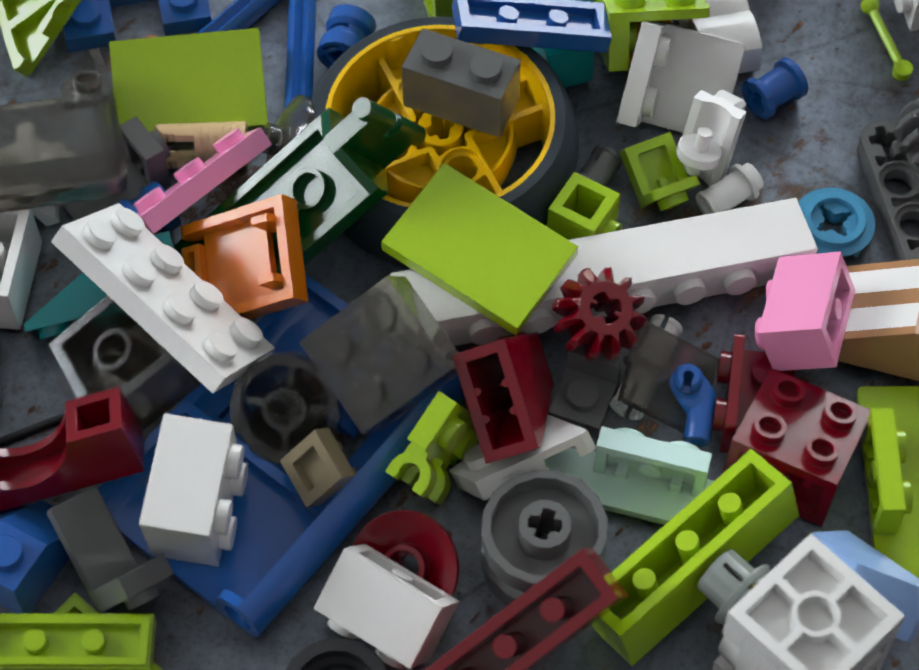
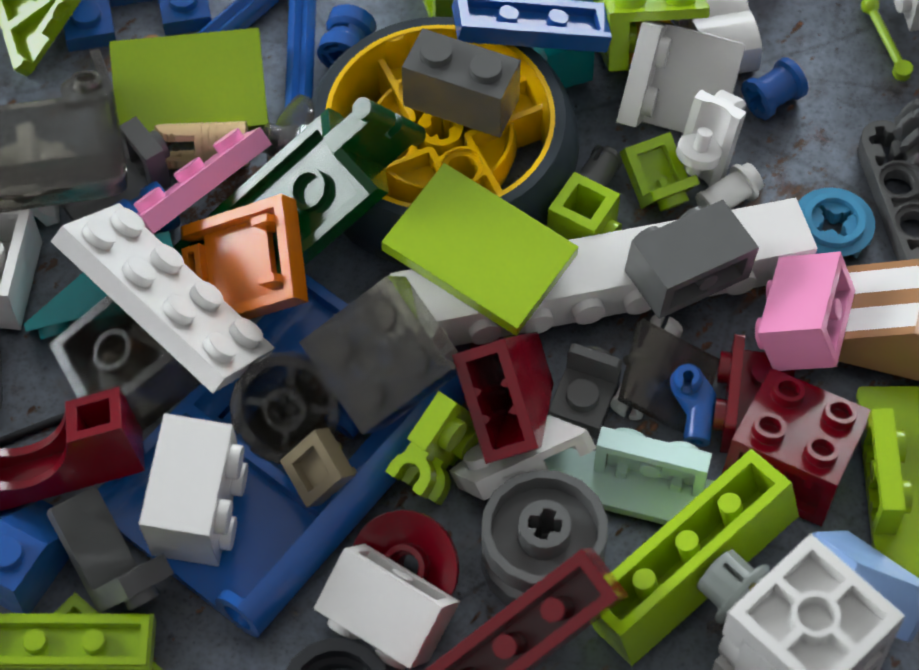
dark red gear [552,267,647,361] -> none
none -> dark grey brick [624,200,759,319]

